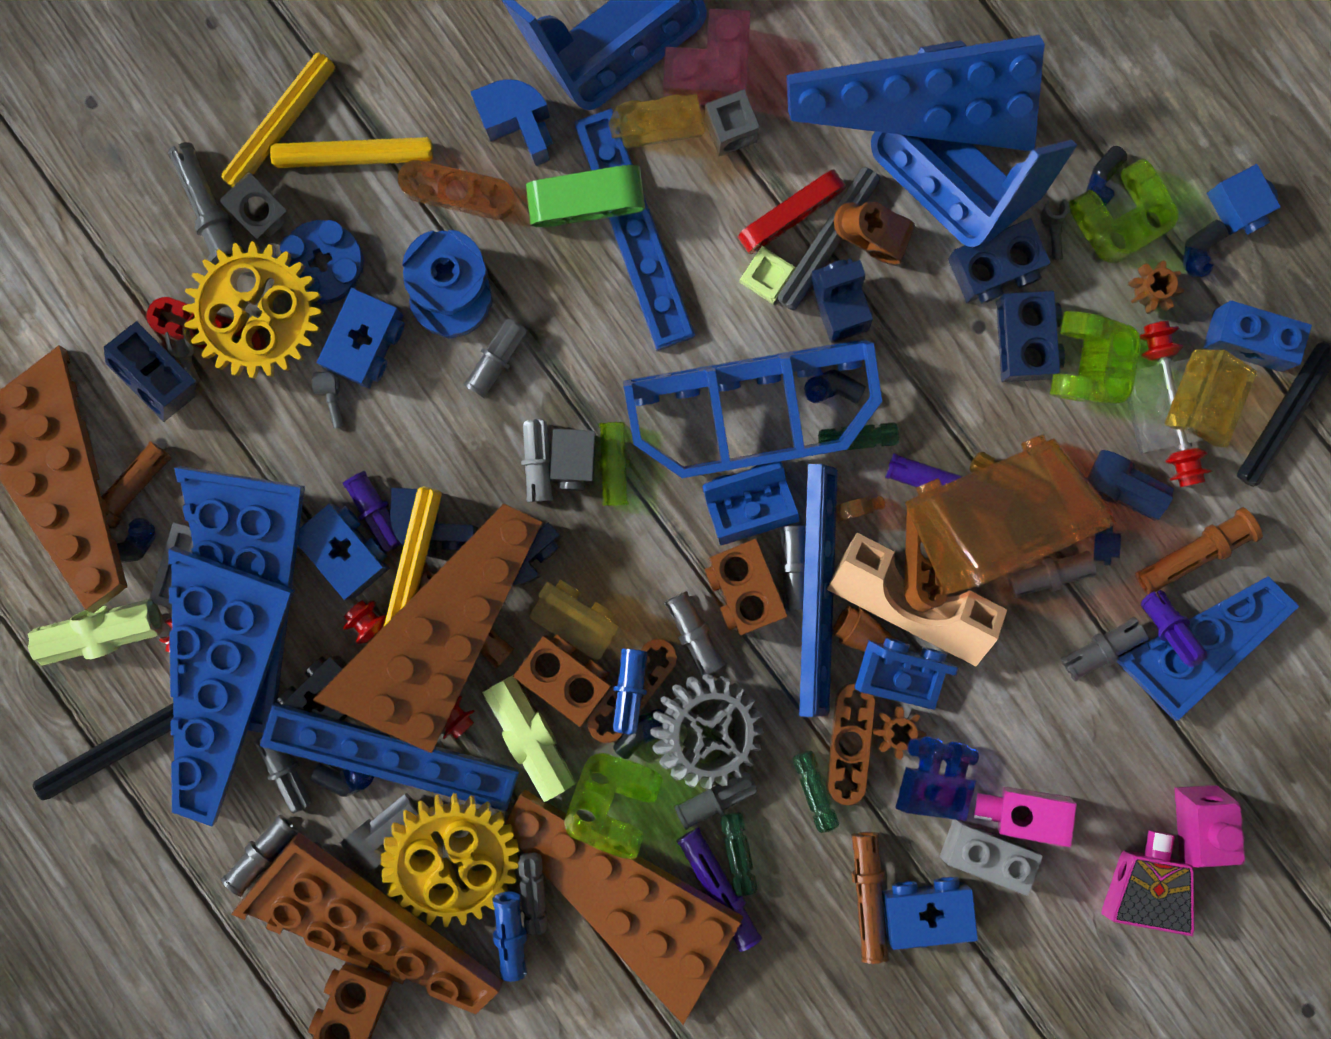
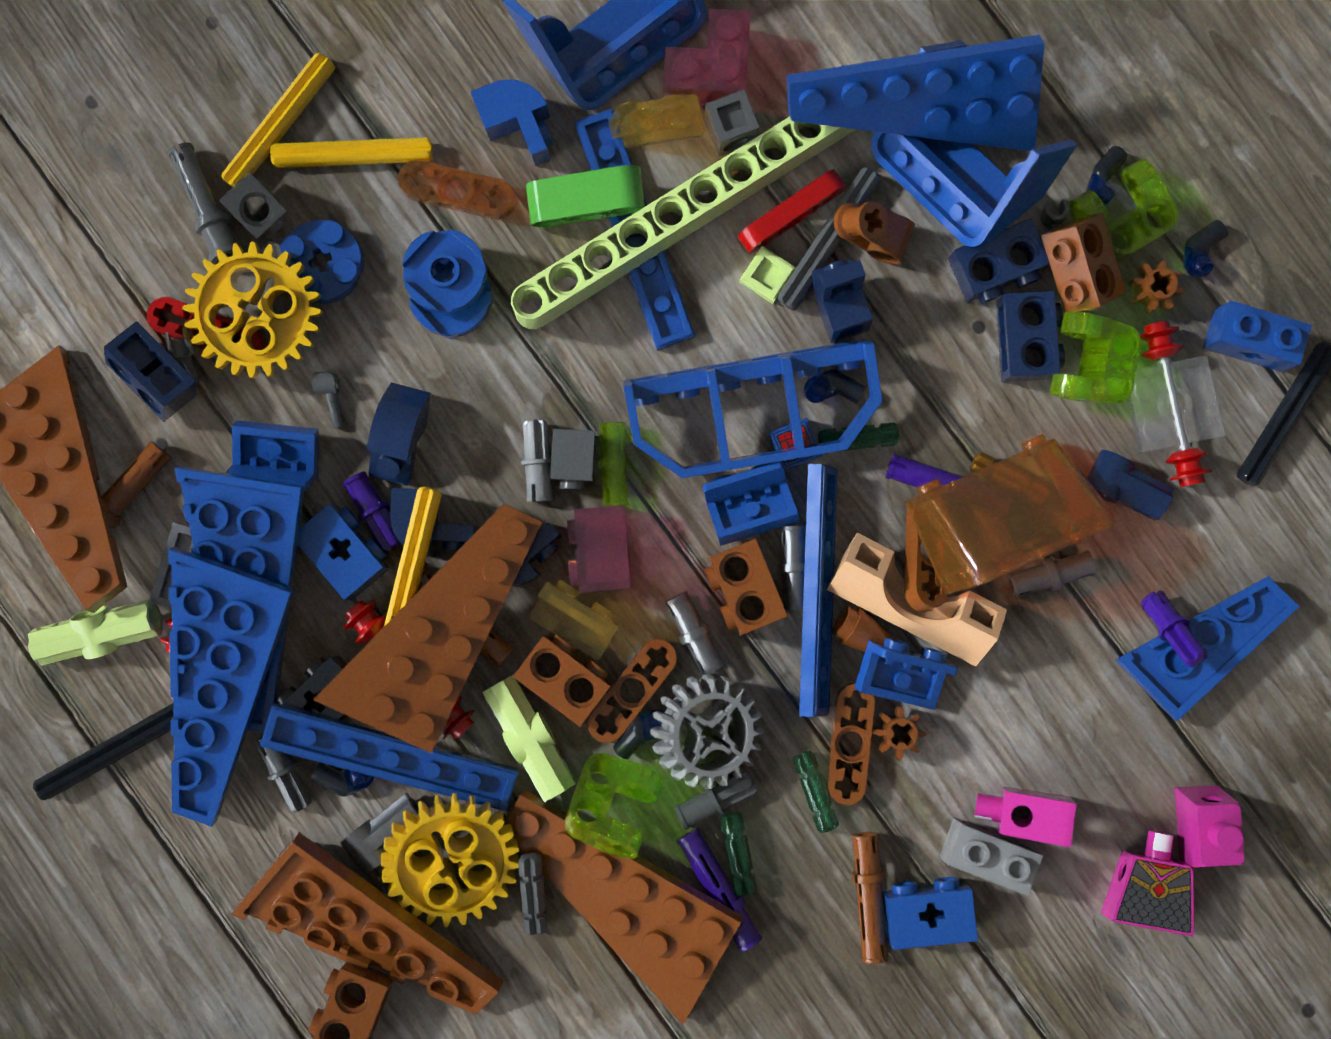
clear blue arm [117,518,156,563] -> none
flat silver pin [221,814,299,897] -> none
blue brick [316,288,405,389] -> none
flat silver axle [463,318,527,398] -> none
blue pin [493,892,527,982] -> none
blue axle [613,649,648,734] -> none
clear orange piece [835,496,885,522] -> none
clear blue plate [895,737,979,821] -> none
flat silver pin [1061,617,1148,682] -> none
clear blue plate [1093,524,1121,566] -> none
dark orange pin [1135,507,1263,595] -> none
clear yellow bracket [1165,349,1257,448] -> none
blue brick [1206,164,1281,236] -> none
none -> blue bracket [226,420,319,489]
none -> dark blue brick [367,382,431,486]
none -> yellowish green beam [511,116,857,329]
none -> clear pink brick [567,505,633,594]
none -> tile [768,418,822,471]
none -> dark orange brick [1041,212,1126,314]

